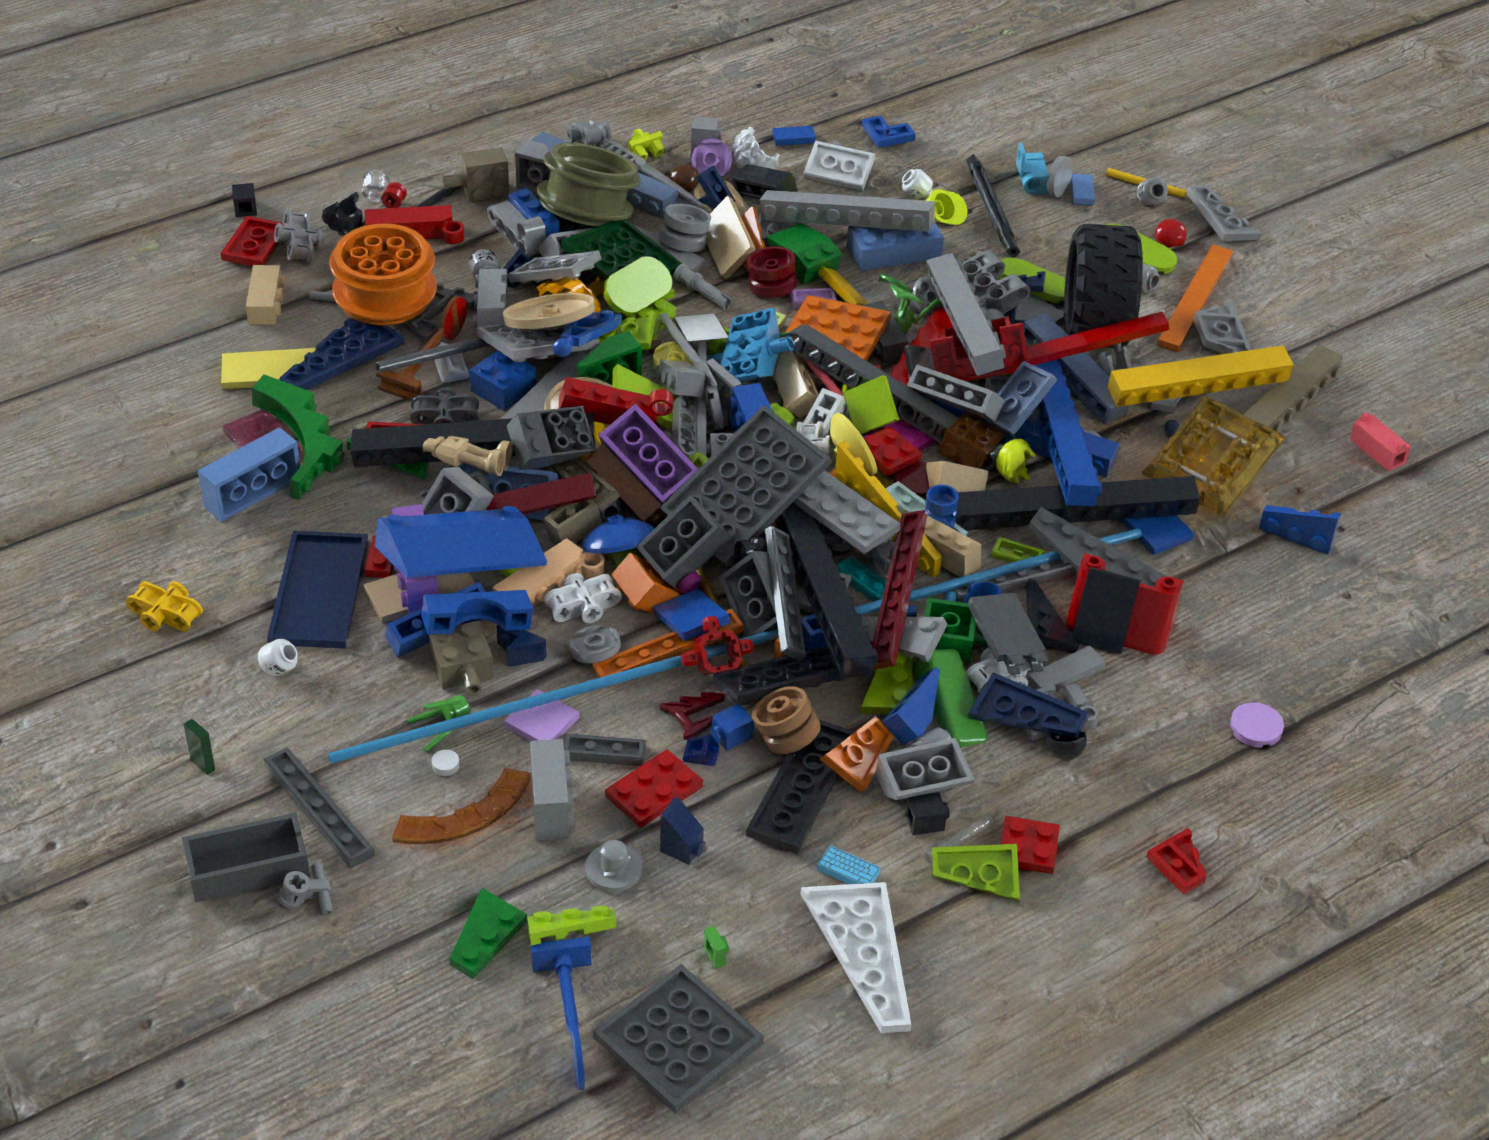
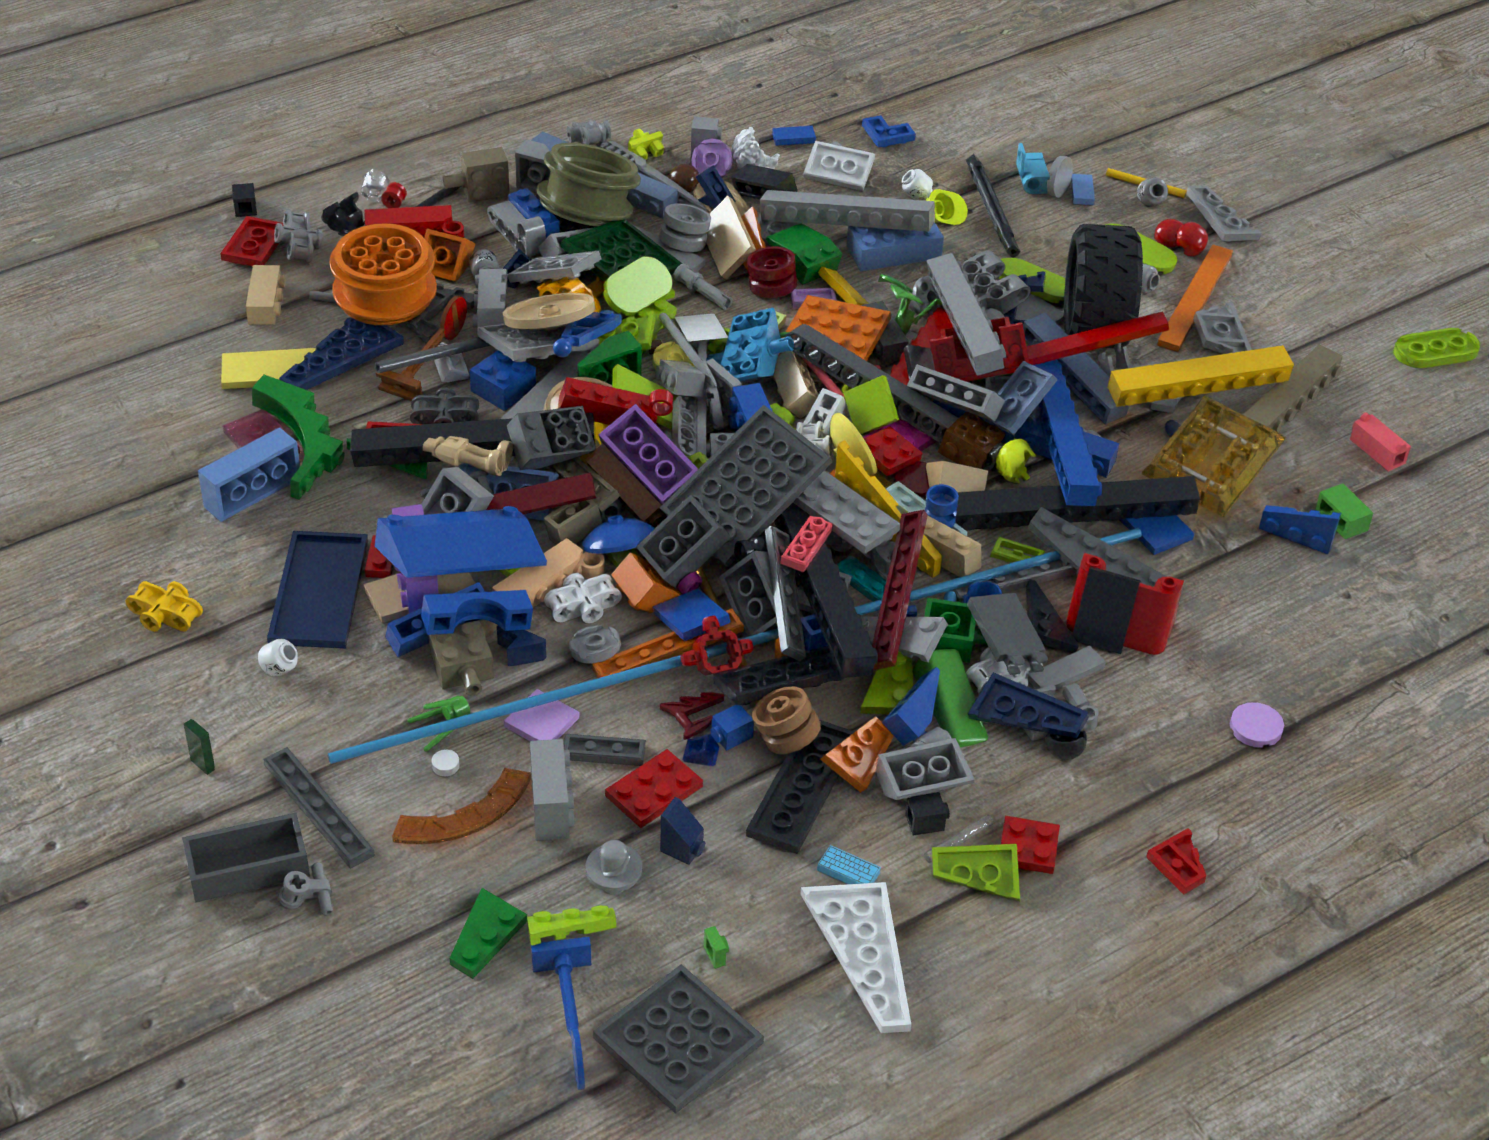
none -> orange slope [424,229,475,282]
none -> coral tile [780,516,833,572]
none -> red hair [1176,222,1208,257]
none -> bright green brick [1315,484,1373,539]
none -> lime tile [1393,328,1480,368]

